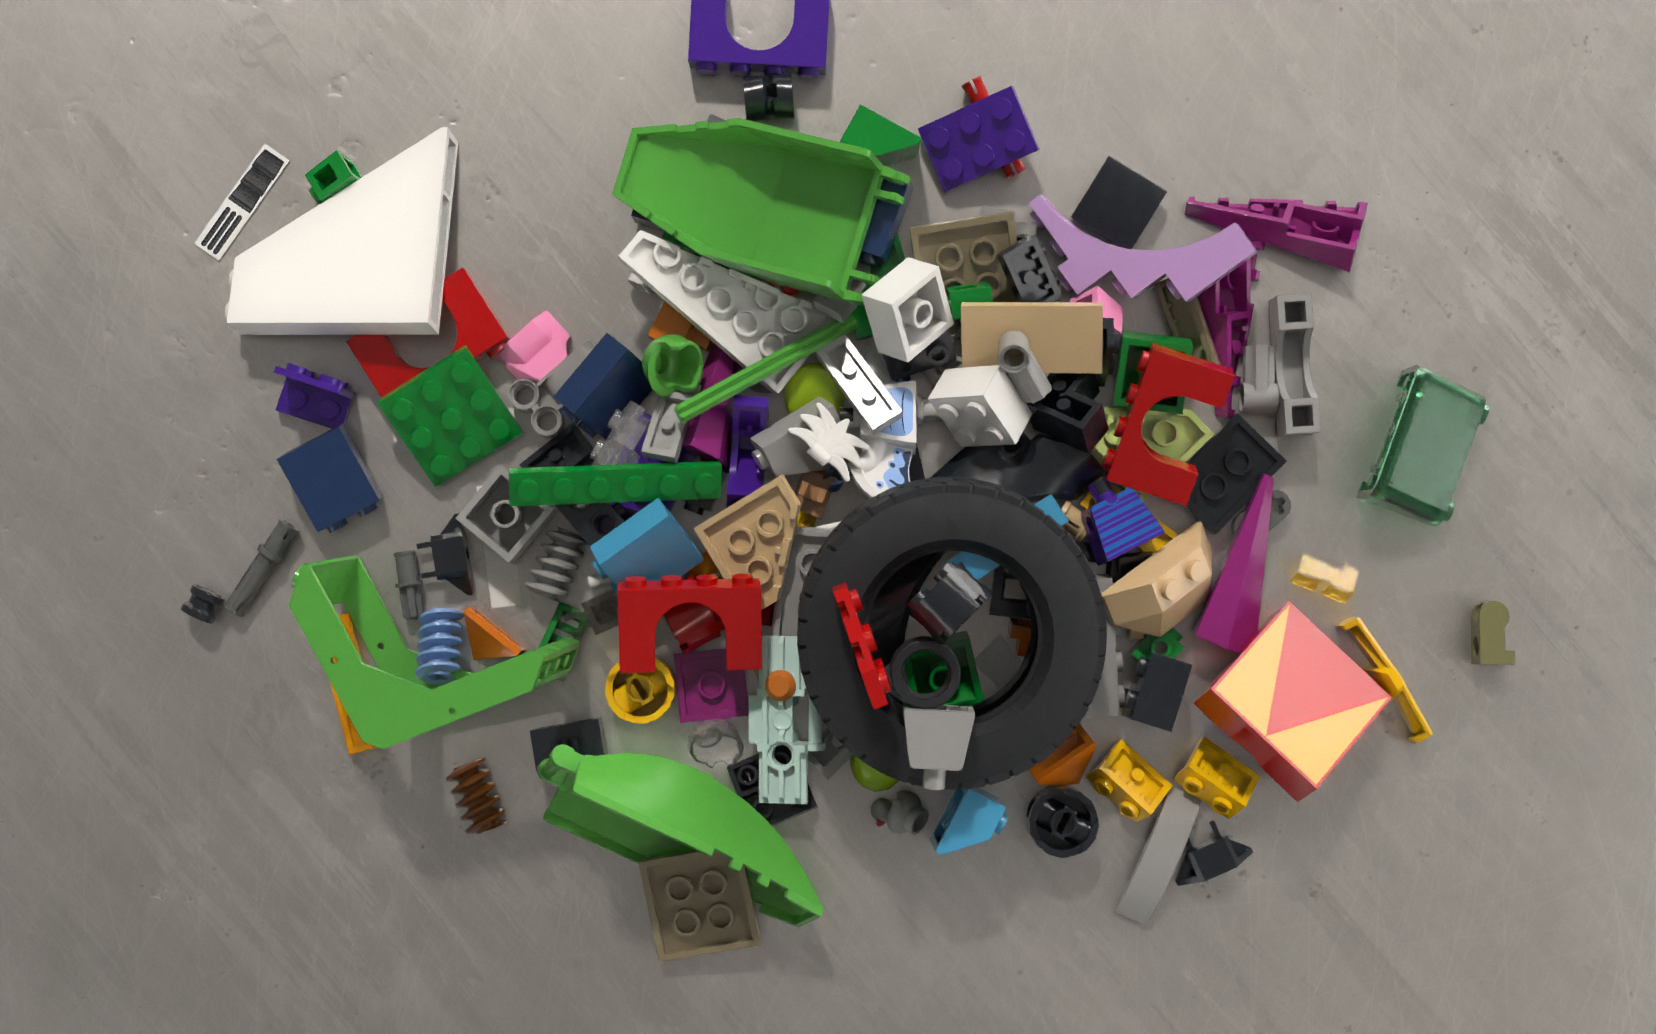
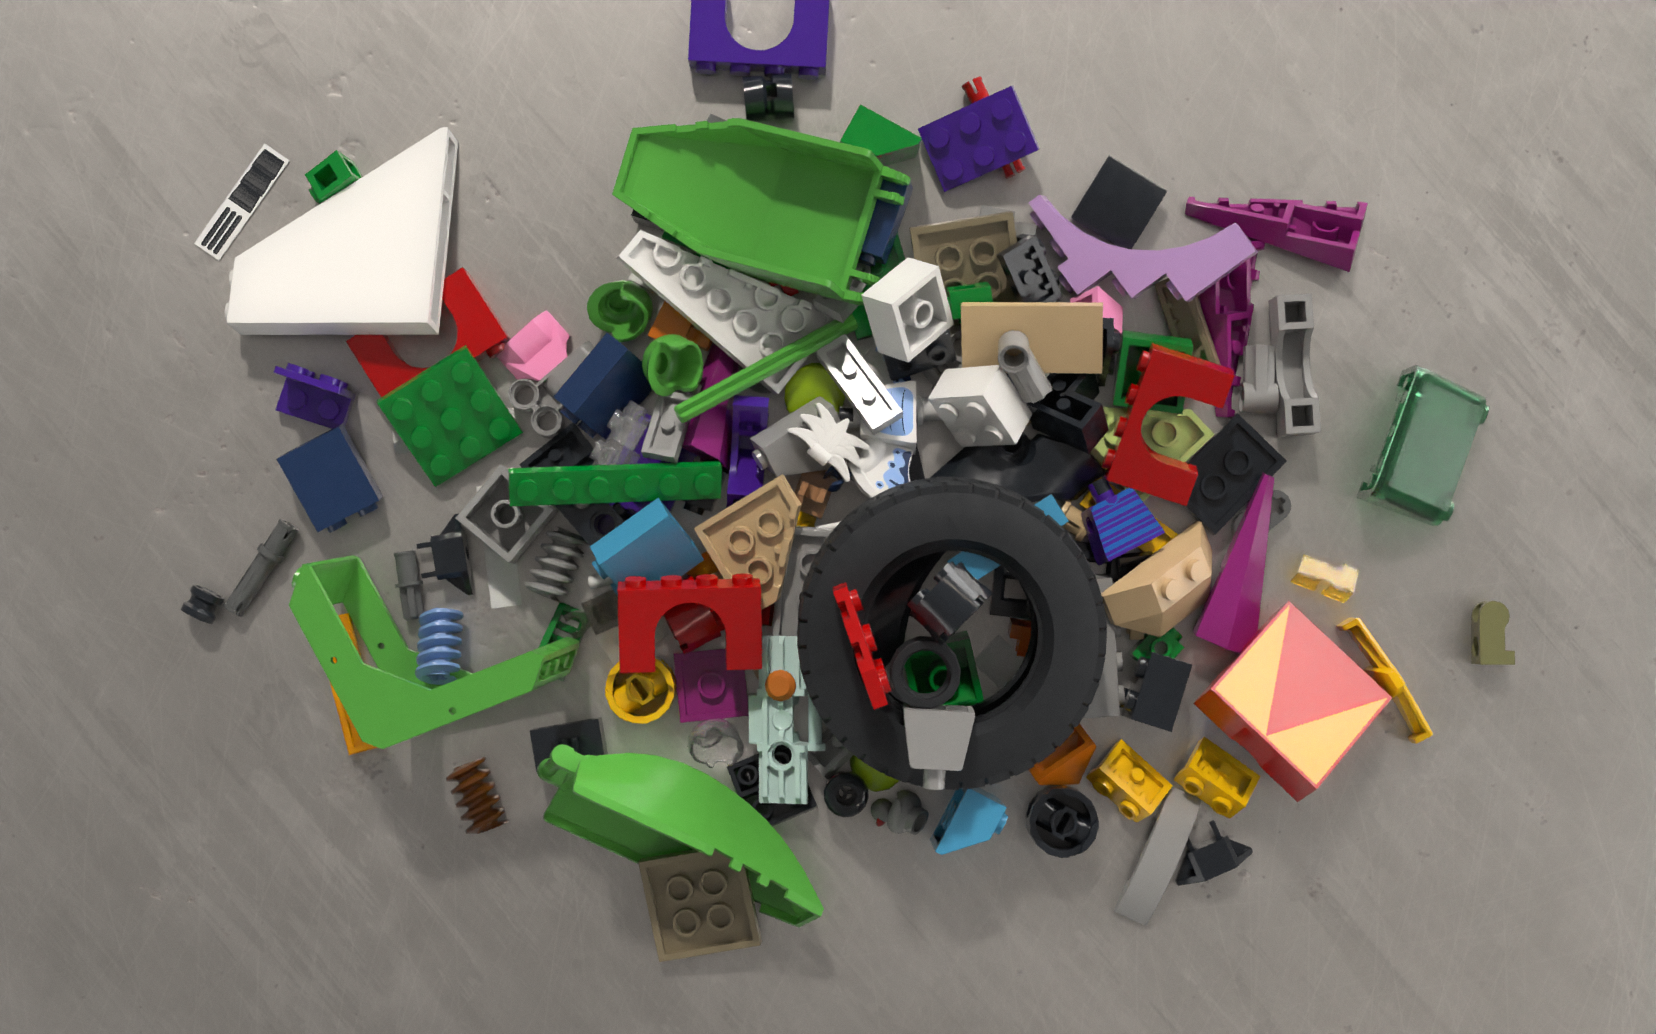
orange slope [463,606,526,660] -> none
none -> bright green helmet [587,280,653,343]
none -> black head [824,770,869,817]

